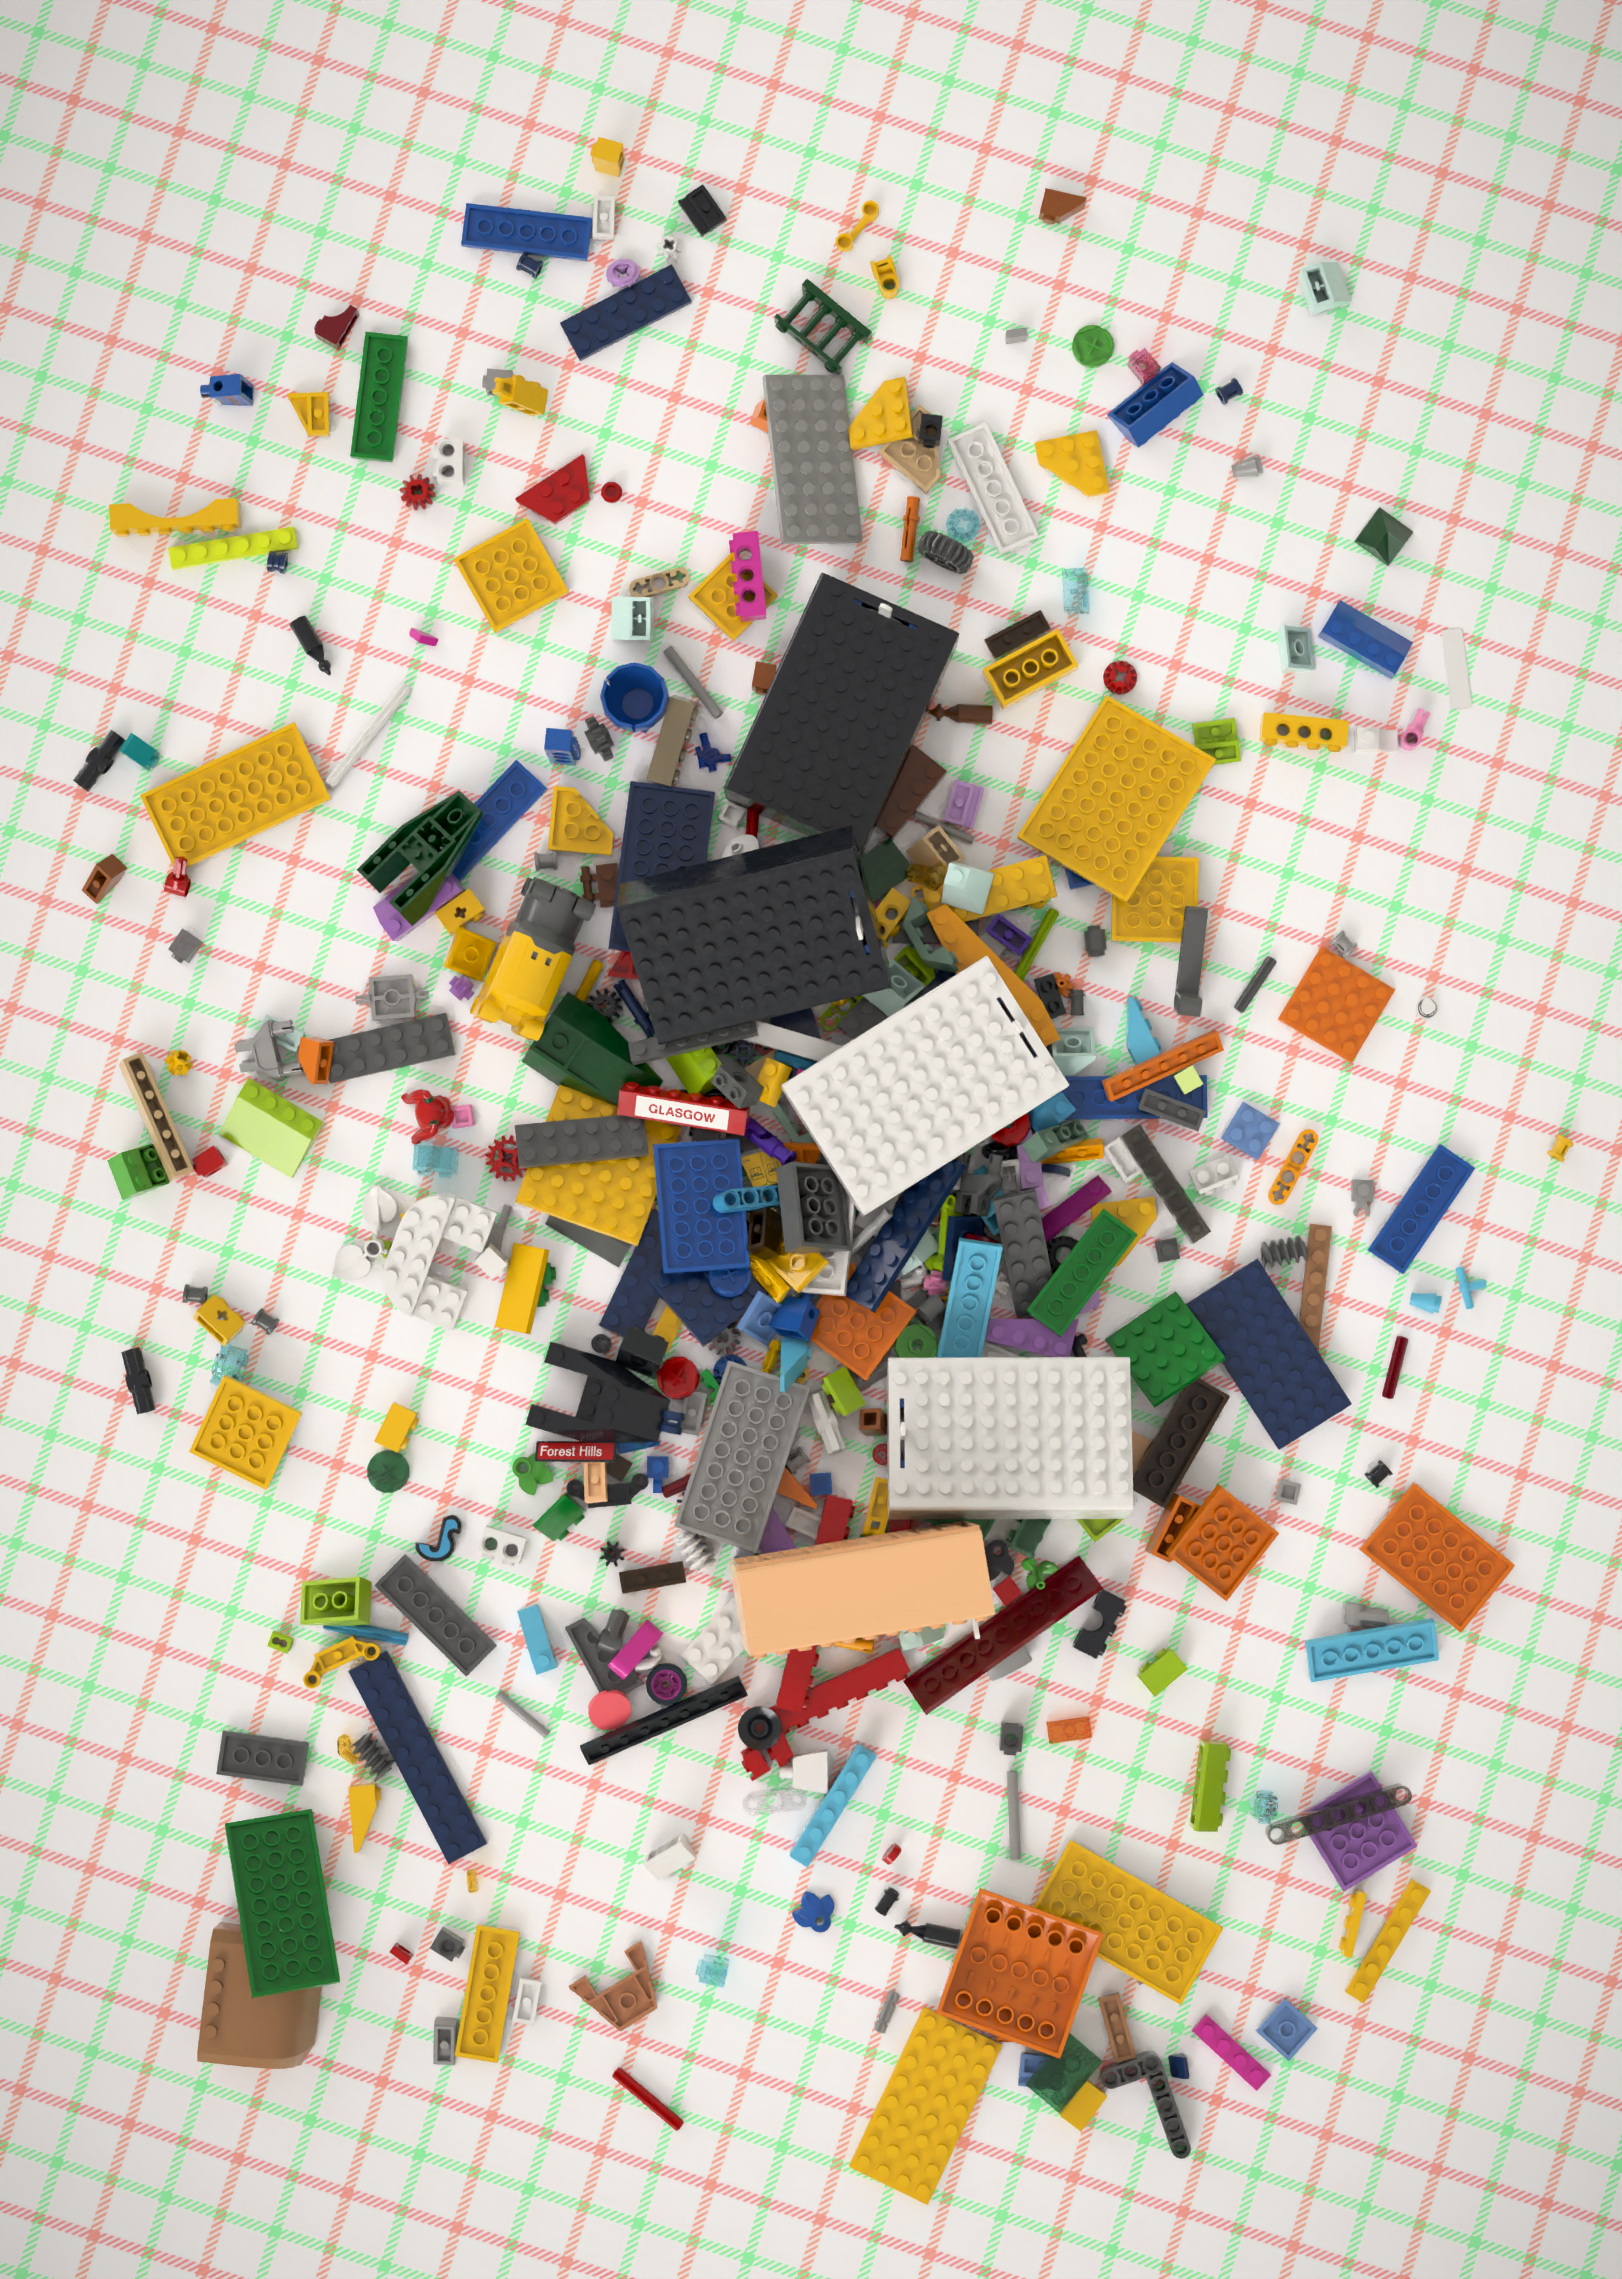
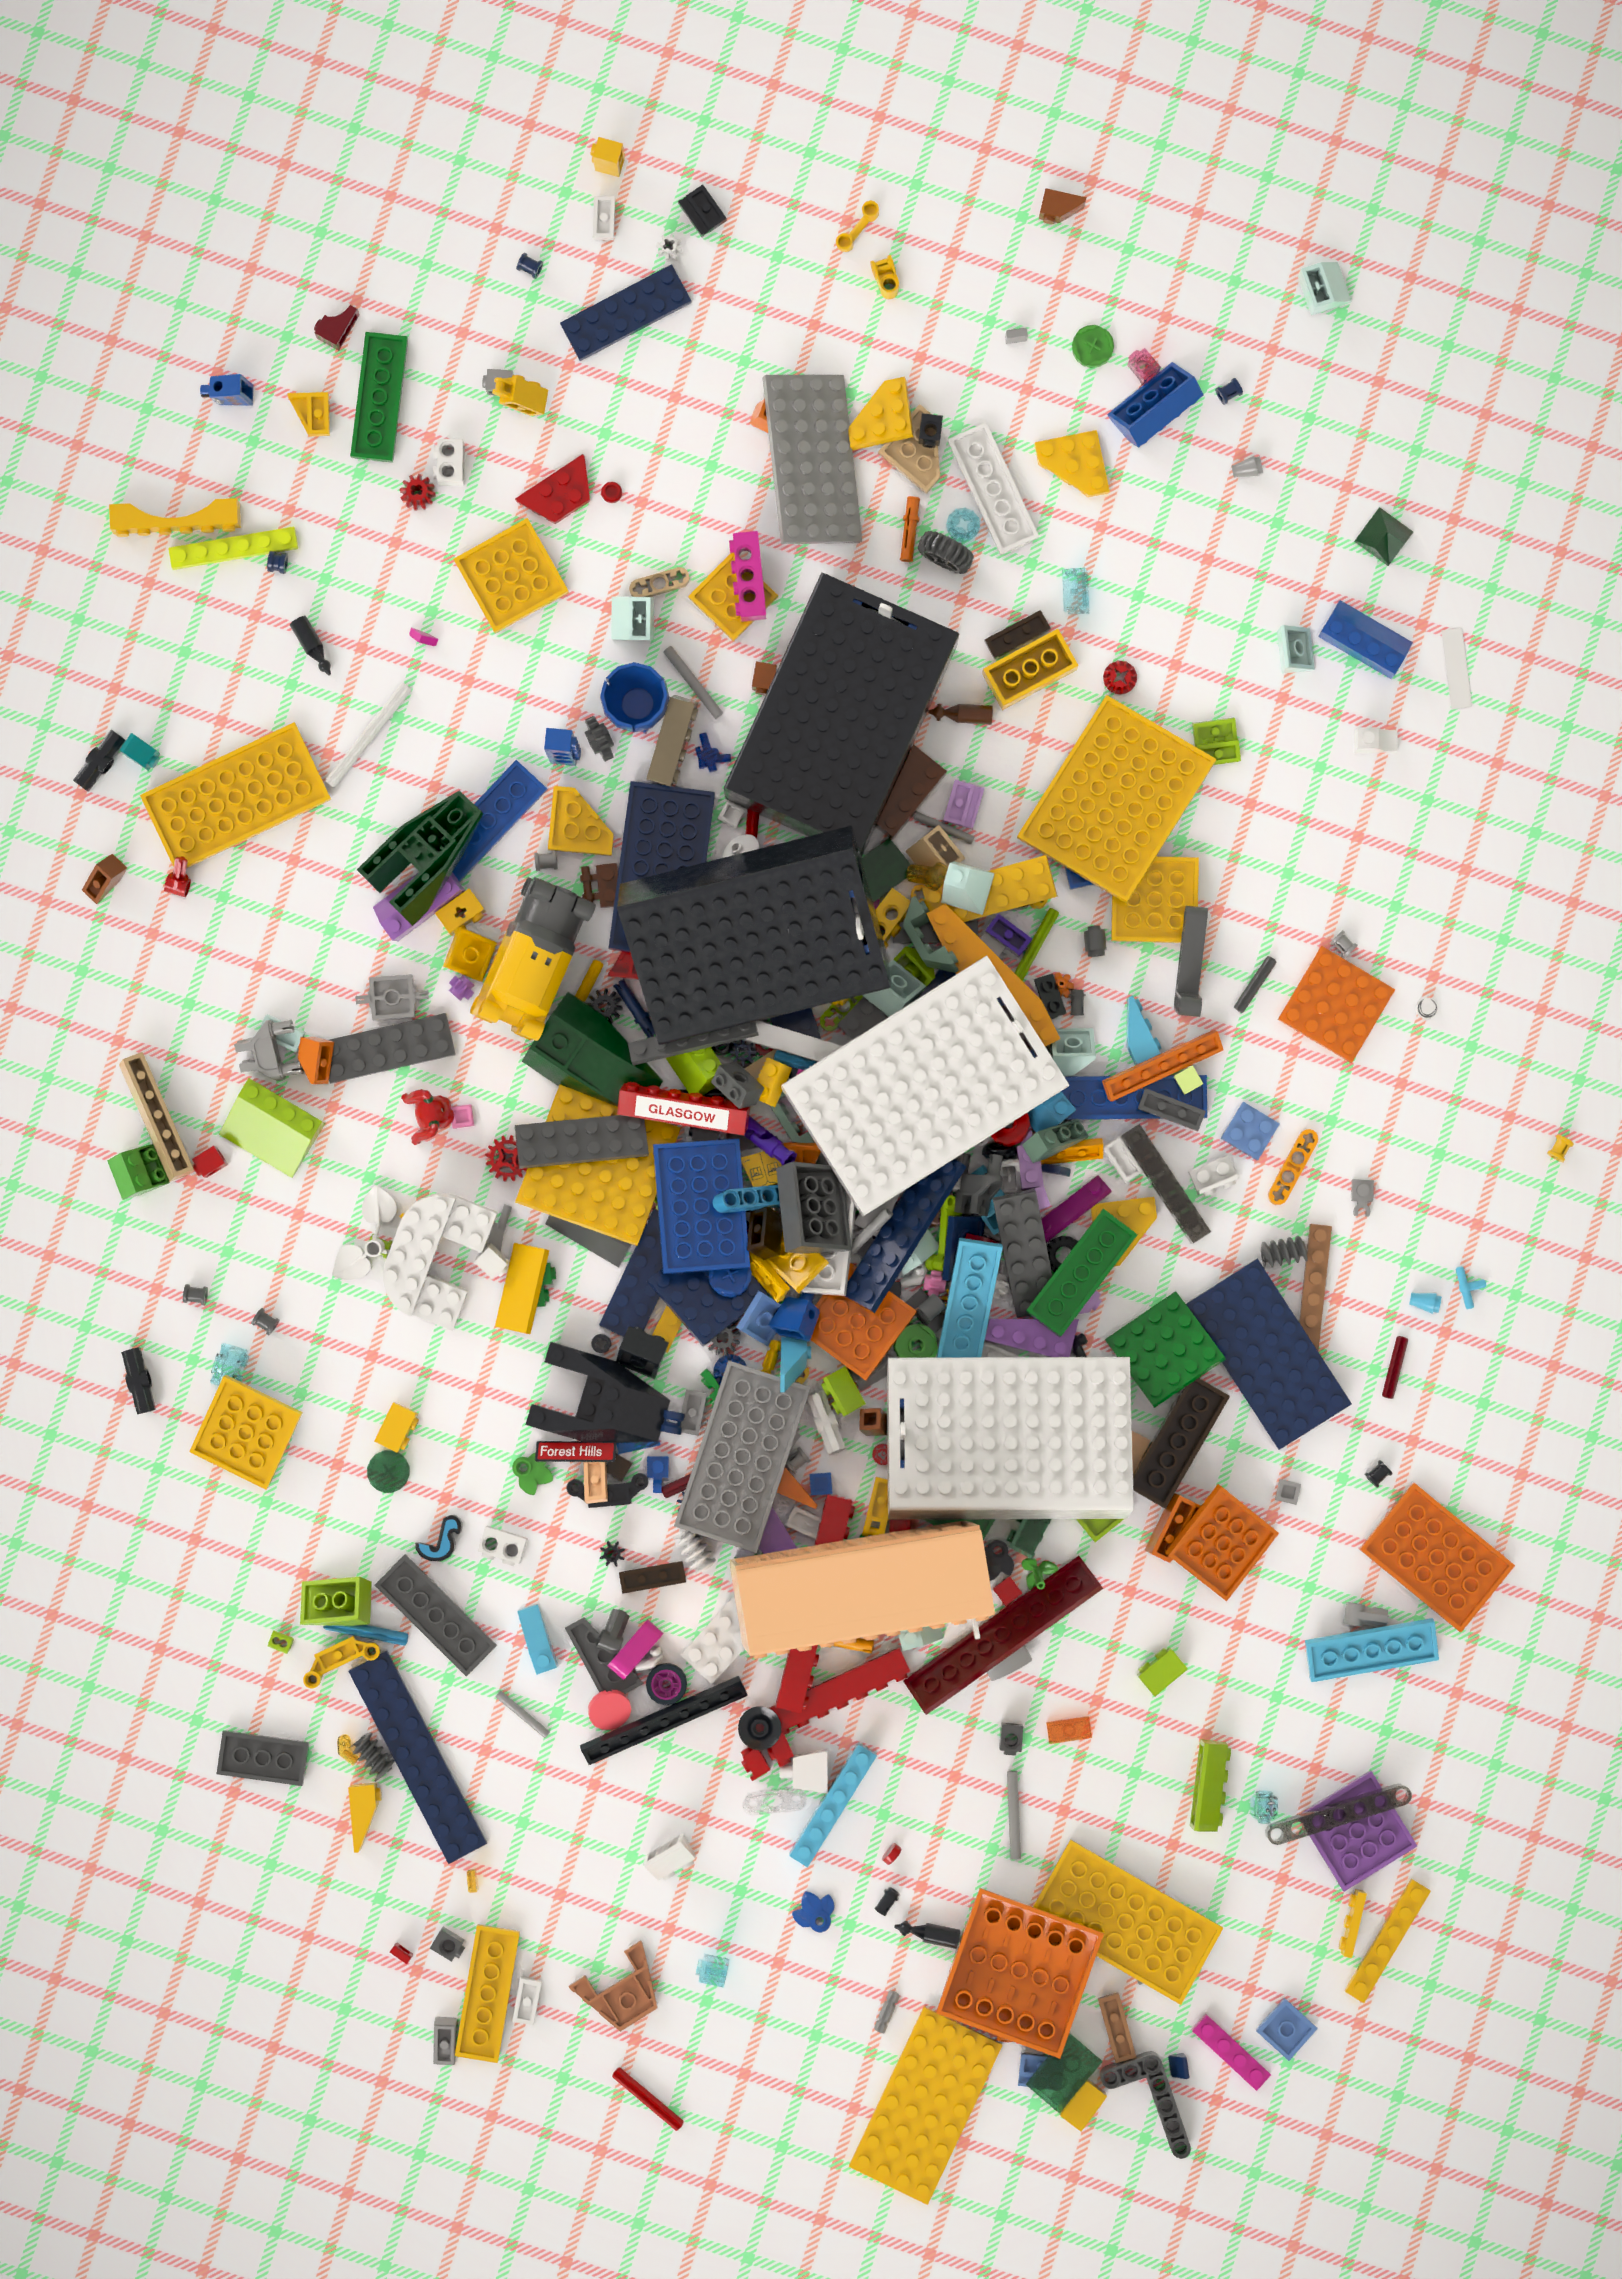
yellow gear [165,1050,193,1076] -> none
flat silver brick [168,928,204,964] -> none
yellow brick [193,1294,245,1347] -> none
medium nougat slope [197,1922,322,2069] -> none
green plate [224,1809,340,1999] -> none
clear light blue brick [412,1144,459,1178] -> none
blue plate [461,203,593,261] -> none
green slope [533,1492,586,1542] -> none
lavender gear [606,259,640,289] -> none
red tile [657,1357,700,1399] -> none
dark green fence [774,279,872,375] -> none
black arch [1072,1589,1127,1659] -> none
dark grey plate [1154,1238,1180,1263] -> none
yellow brick [1259,712,1349,752] -> none
blue plate [1367,1144,1475,1275] -> none
bright pink pin [1399,708,1431,751] -> none

